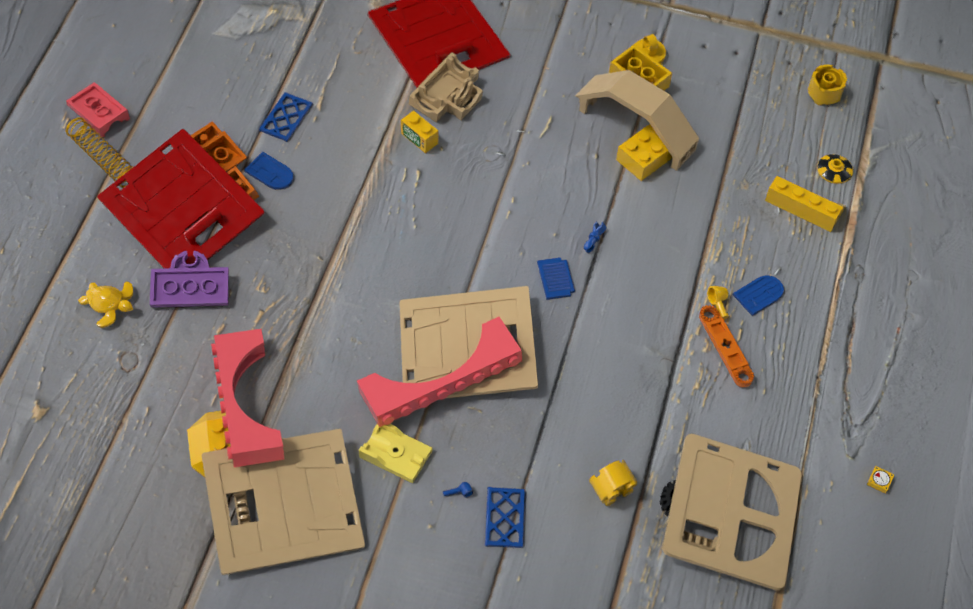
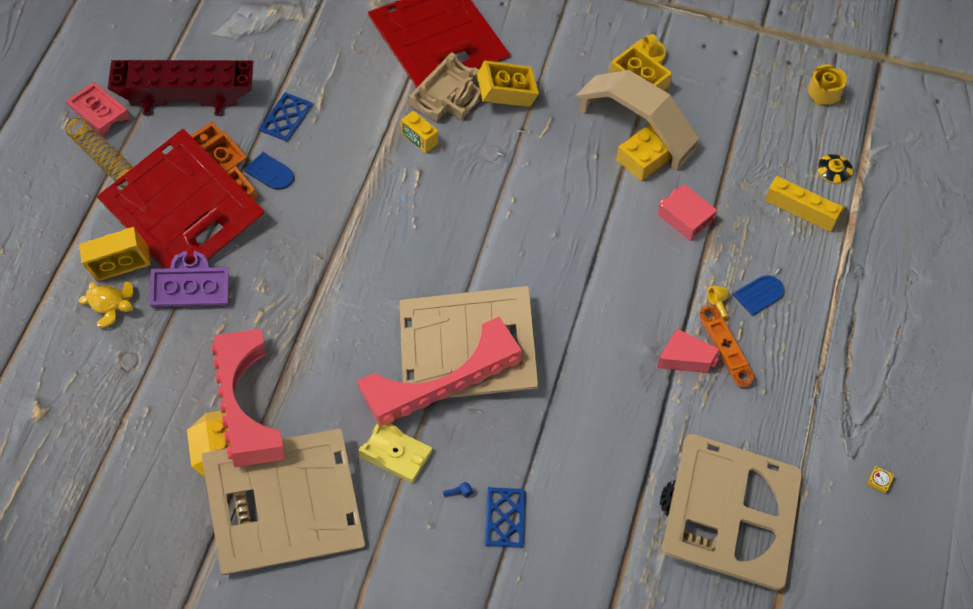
blue window [537,257,575,300] -> none
blue piece [583,221,606,253] -> none
yellow brick [589,460,637,506] -> none
none -> yellow brick [79,227,151,282]
none -> dark red piece [107,60,254,116]
none -> yellow brick [477,61,539,107]
none -> coral slope [657,329,719,373]
none -> coral brick [658,184,717,241]

